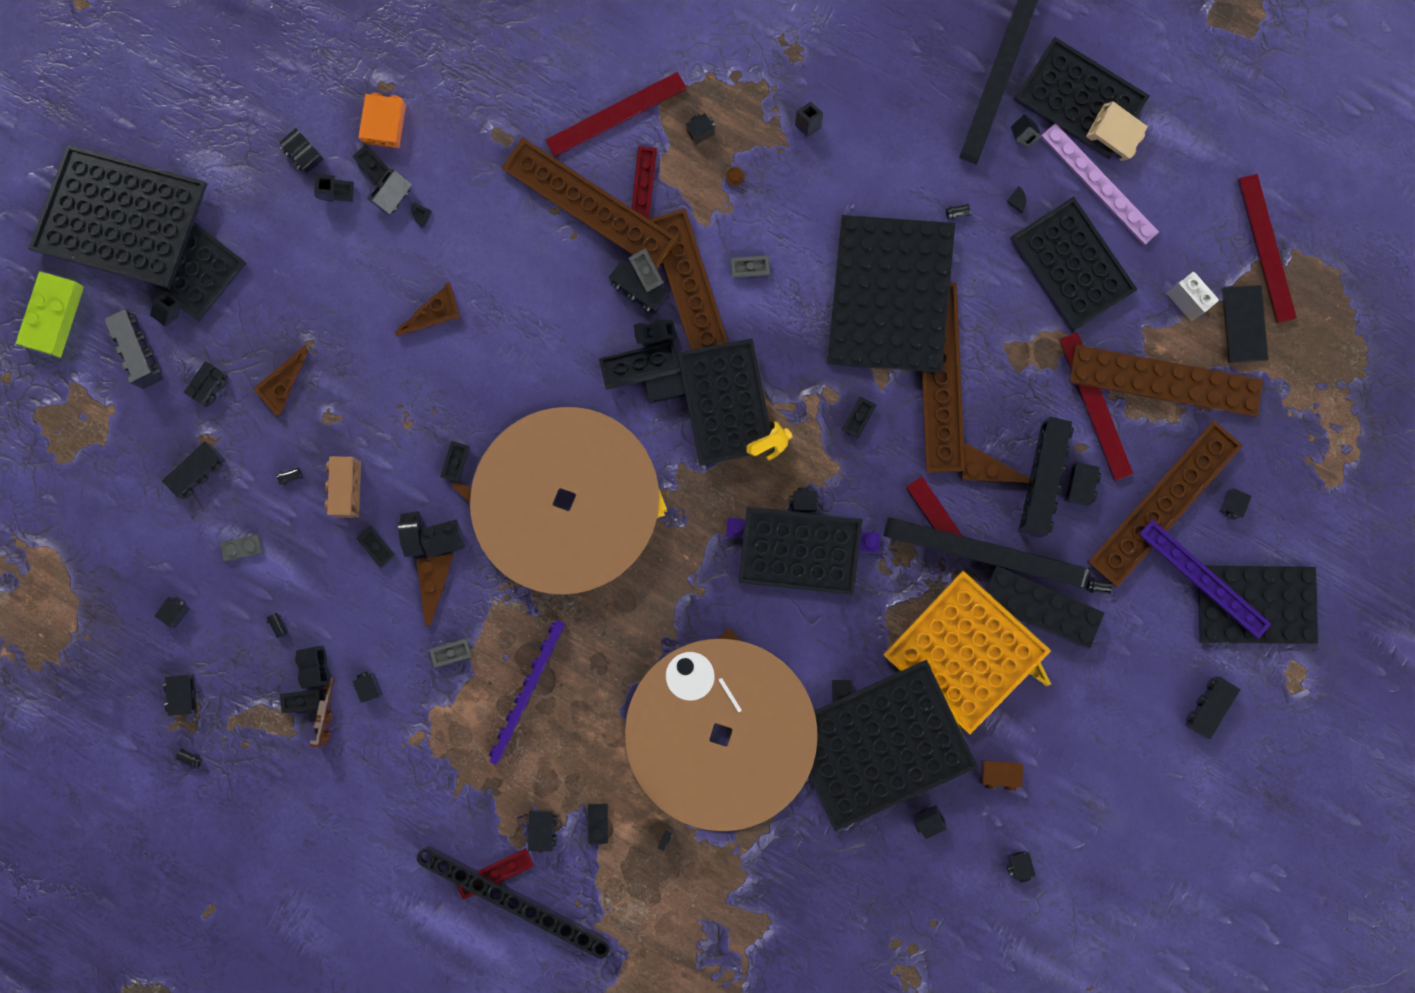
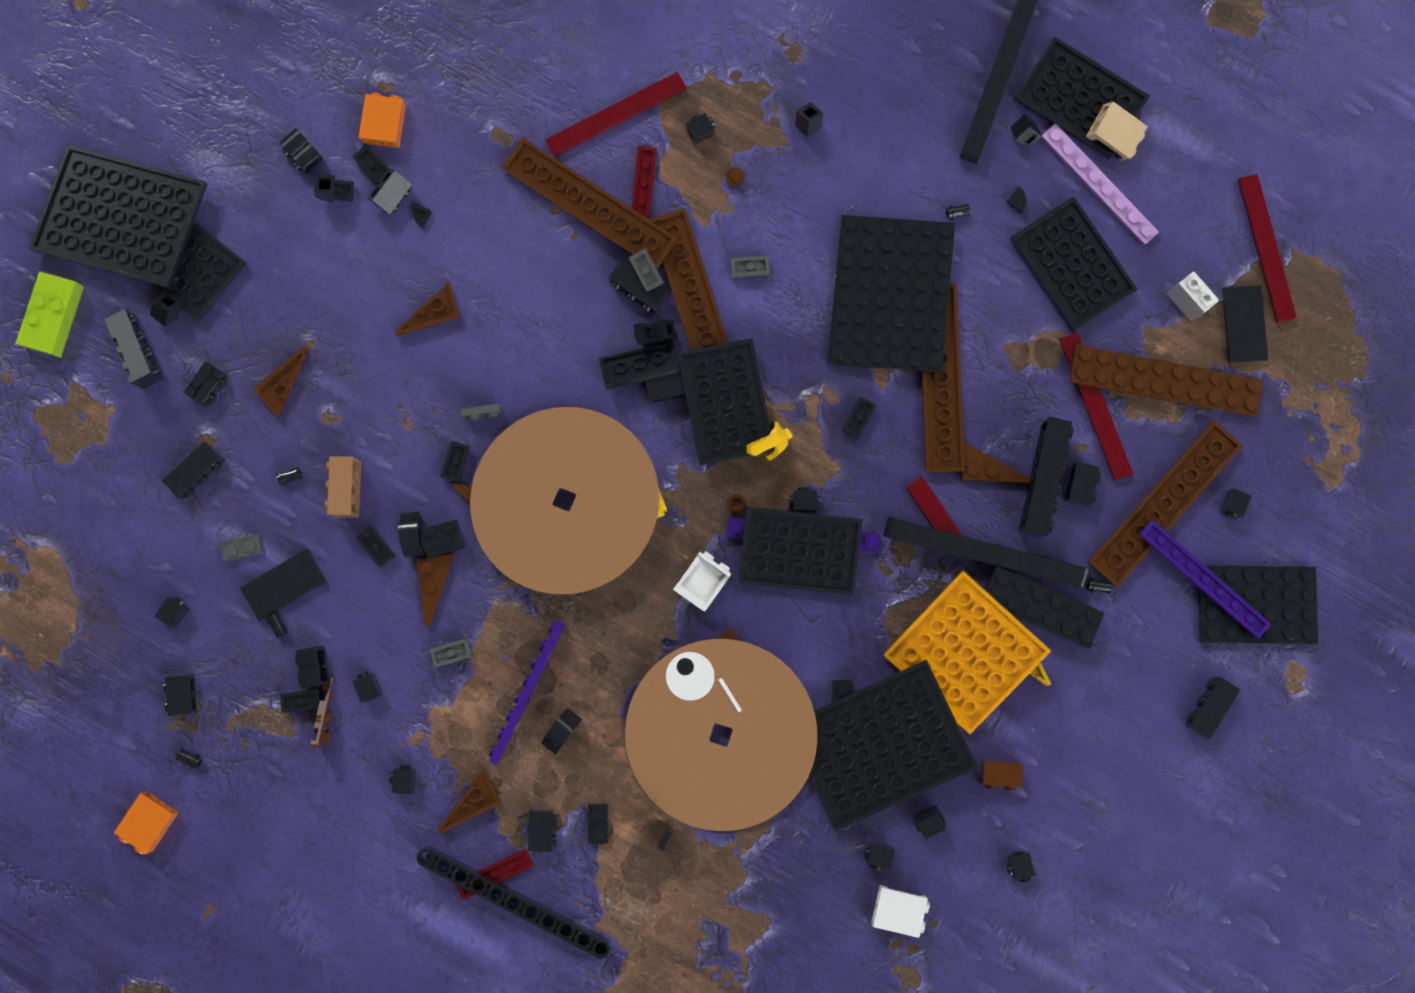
none -> orange brick [114,791,179,854]
none -> black tile [240,549,327,621]
none -> black brick [389,765,416,794]
none -> reddish brown wing [437,769,502,834]
none -> dark grey plate [461,403,502,421]
none -> black brick [541,707,583,755]
none -> white panel [673,551,731,612]
none -> reddish brown plate [727,494,746,513]
none -> black brick [864,842,895,870]
none -> white panel [871,885,930,938]

